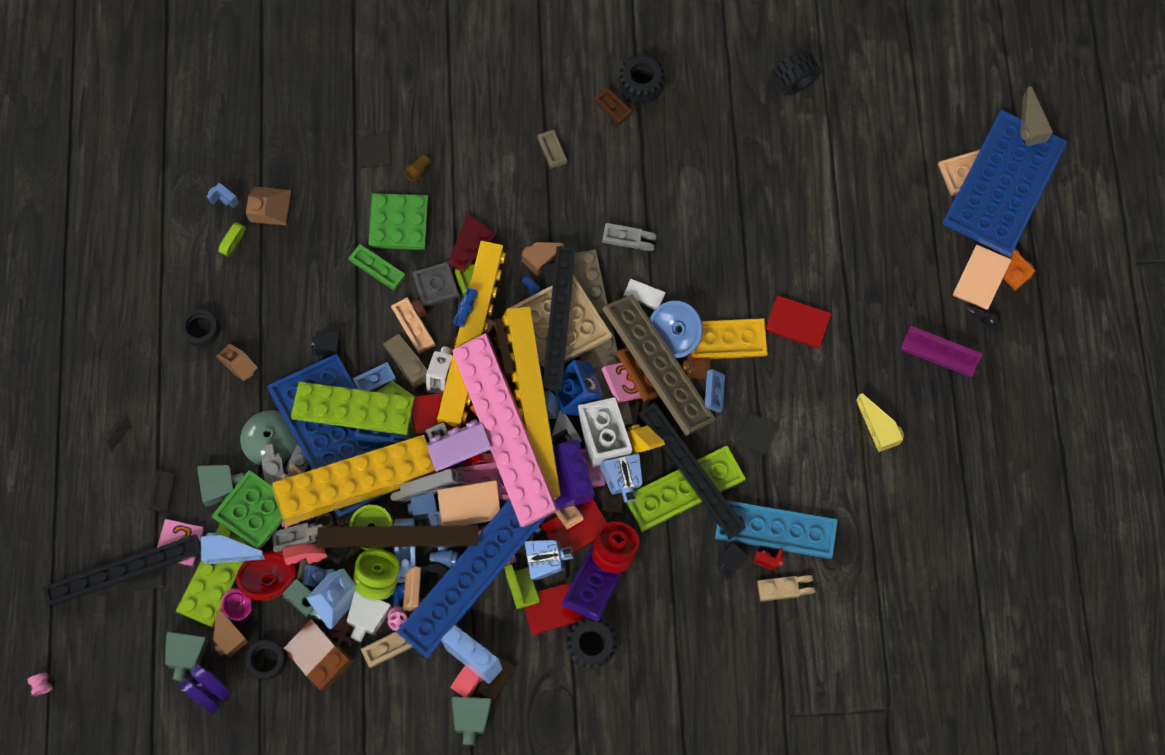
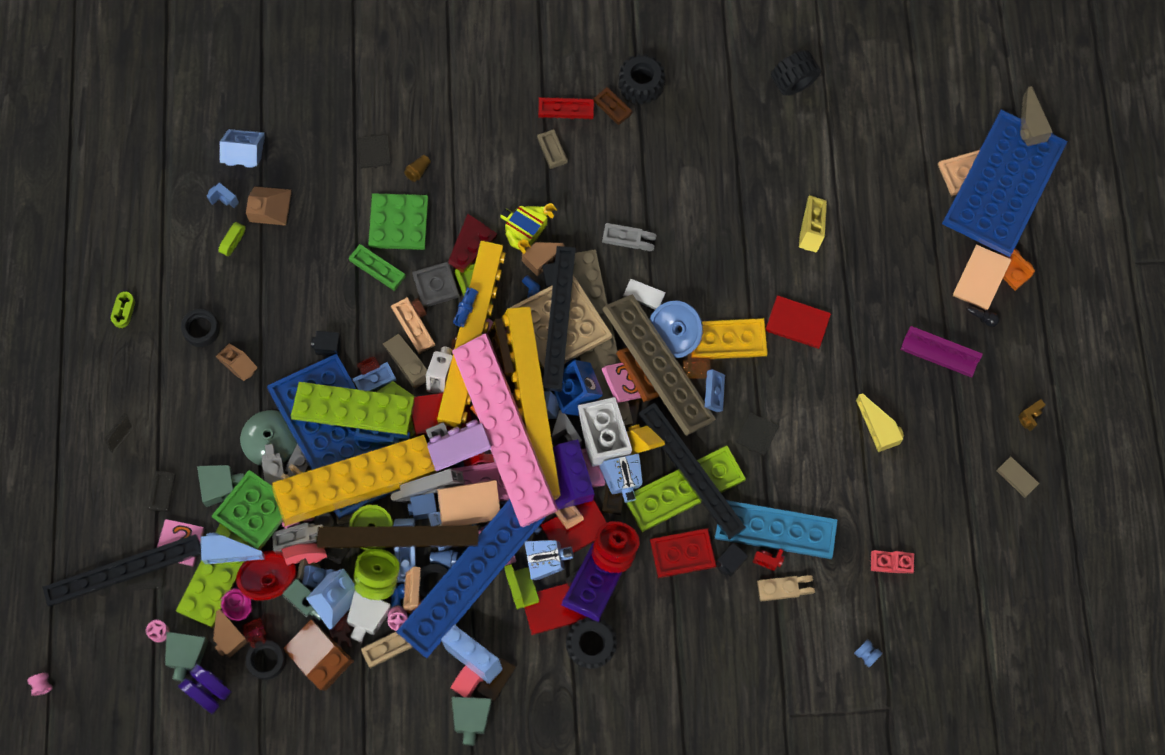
none -> lime beam [111,292,135,328]
none -> bright pink wheel [146,620,170,643]
none -> light blue slope [220,129,265,167]
none -> clear red plate [242,618,266,648]
none -> clear red tile [357,356,380,375]
none -> torso [500,203,557,254]
none -> red plate [538,98,594,119]
none -> red tile [650,528,716,578]
none -> light yellow slope [799,195,827,253]
none -> medium blue wheel [854,639,883,667]
none -> coral slope [871,550,914,573]
none -> dark tan tile [996,456,1040,498]
none -> pearl gold bracket [1018,399,1046,431]

